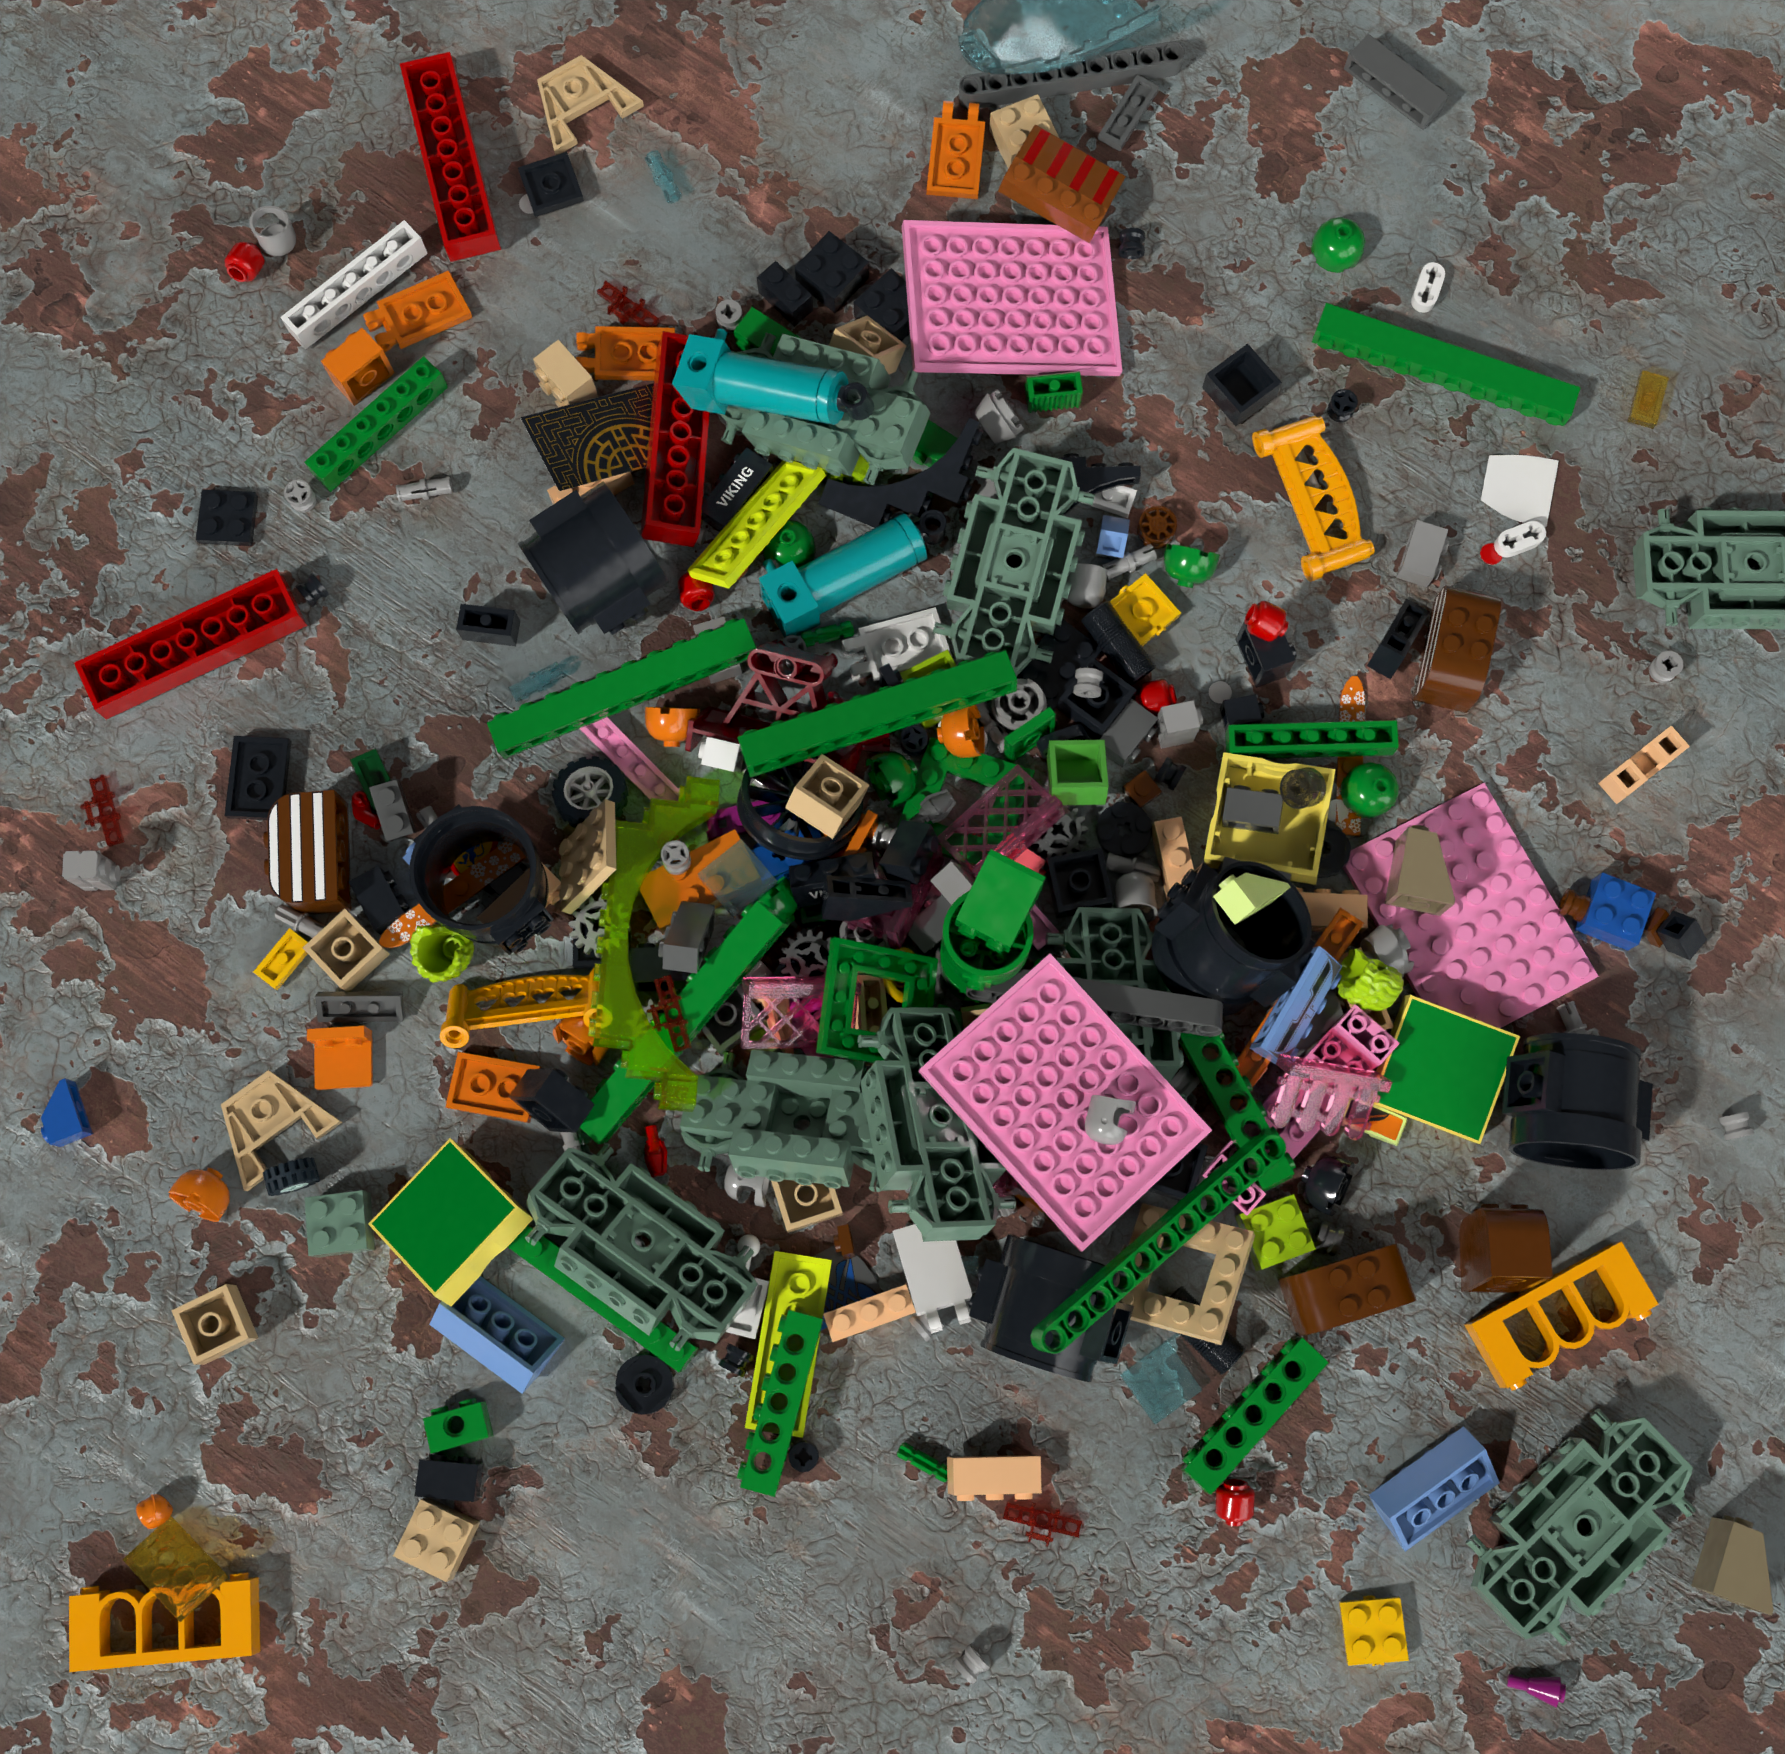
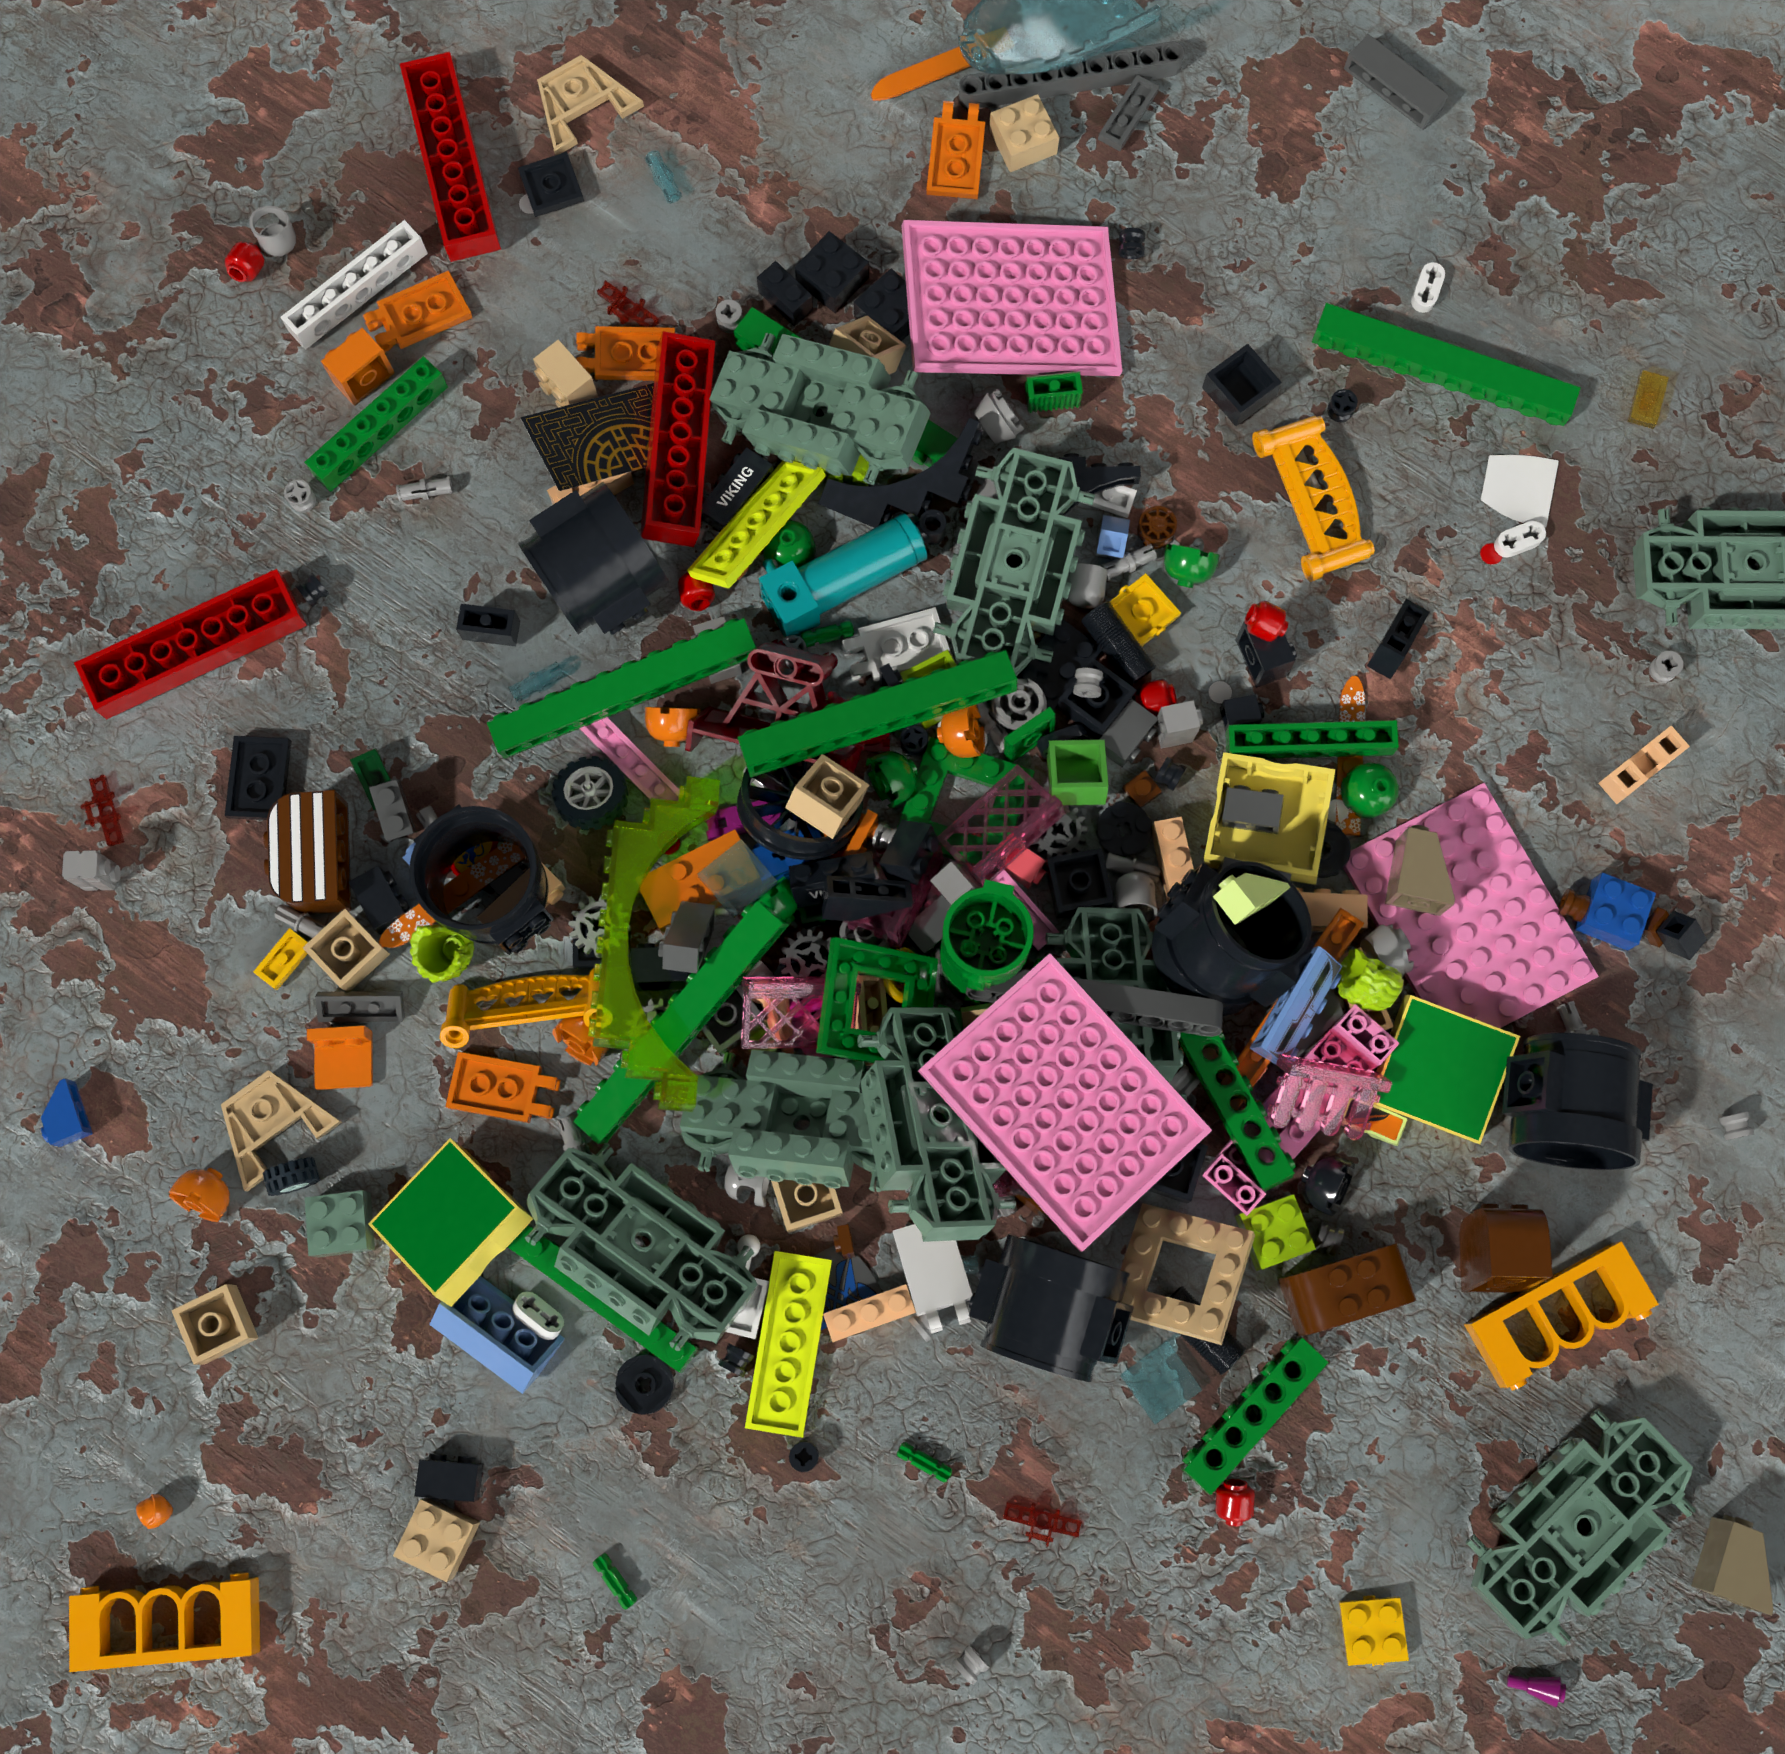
clear yellow plate [122,1516,228,1622] -> none
black plate [196,489,258,546] -> none
red arm [351,791,381,830] -> none
green brick [423,1398,494,1454] -> none
black brick [508,1068,595,1133] -> none
tan plate [559,799,616,914] -> none
red piece [644,1125,667,1178] -> none
clear red piece [646,975,692,1052] -> none
light grey wheel [661,841,691,875] -> none
teal piece [672,328,874,425] -> none
white brick [698,737,744,773] -> none
green brick [737,1310,824,1497] -> none
dark grey piece [909,789,956,824] -> none
light nougat brick [947,1455,1042,1501] -> none
green slope [955,849,1046,953] -> none
dark orange slope [998,125,1126,243] -> none
green beam [1031,1134,1286,1354] -> none
light grey helmet [1085,1095,1136,1145] -> none
clear smoke wheel [1280,767,1326,809] -> none
green cylinder [1311,217,1365,273] -> none
medium blue slope [1369,1426,1500,1552] -> none
light grey brick [1396,520,1450,587] -> none
reddish brown brick [1413,585,1501,713] -> none
none -> white beam [512,1292,564,1340]
none -> green axle [593,1553,637,1610]
none -> orange piece [871,28,1014,101]

